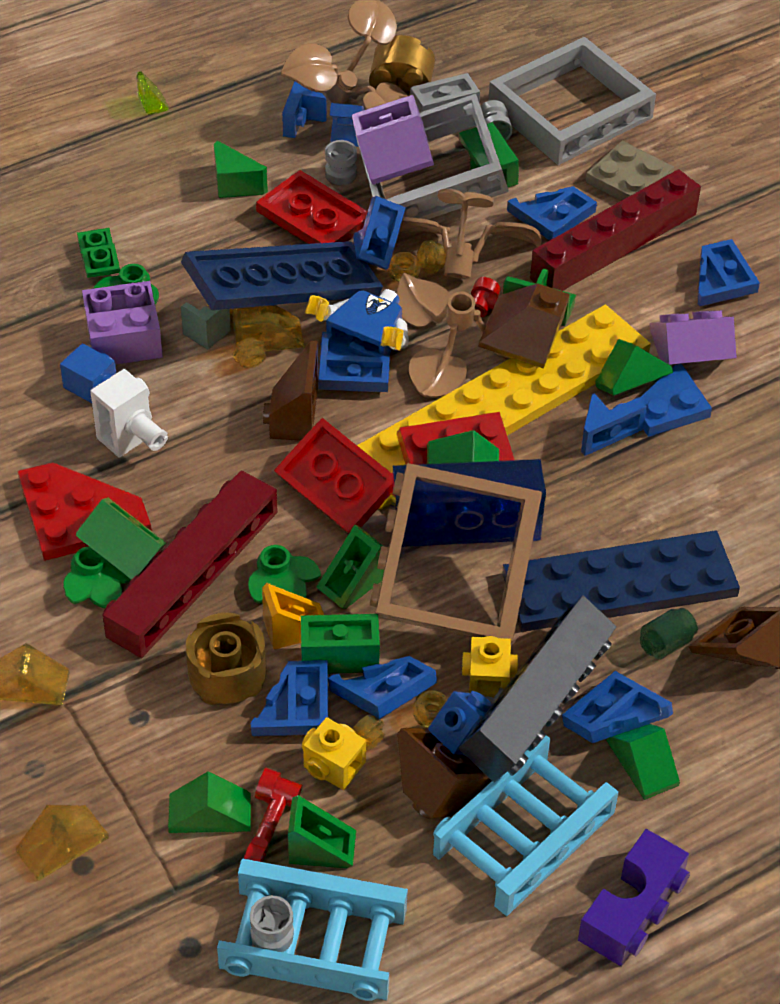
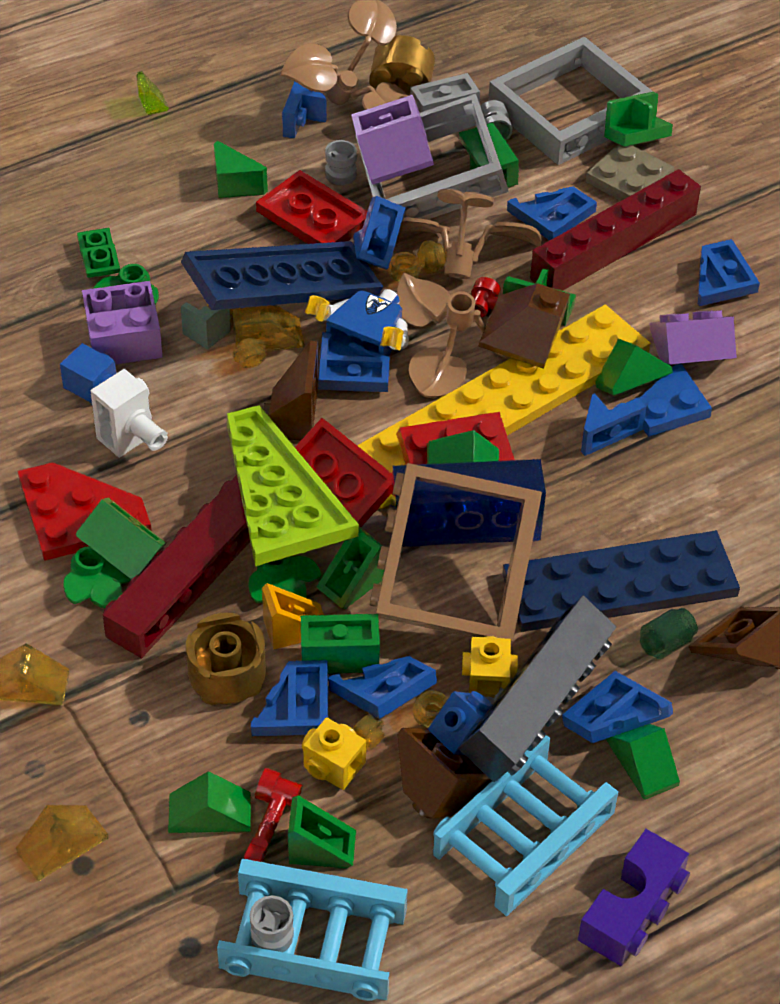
blue slope [330,103,365,147] -> none
none -> lime wing [227,405,359,566]
none -> green panel [604,92,673,147]

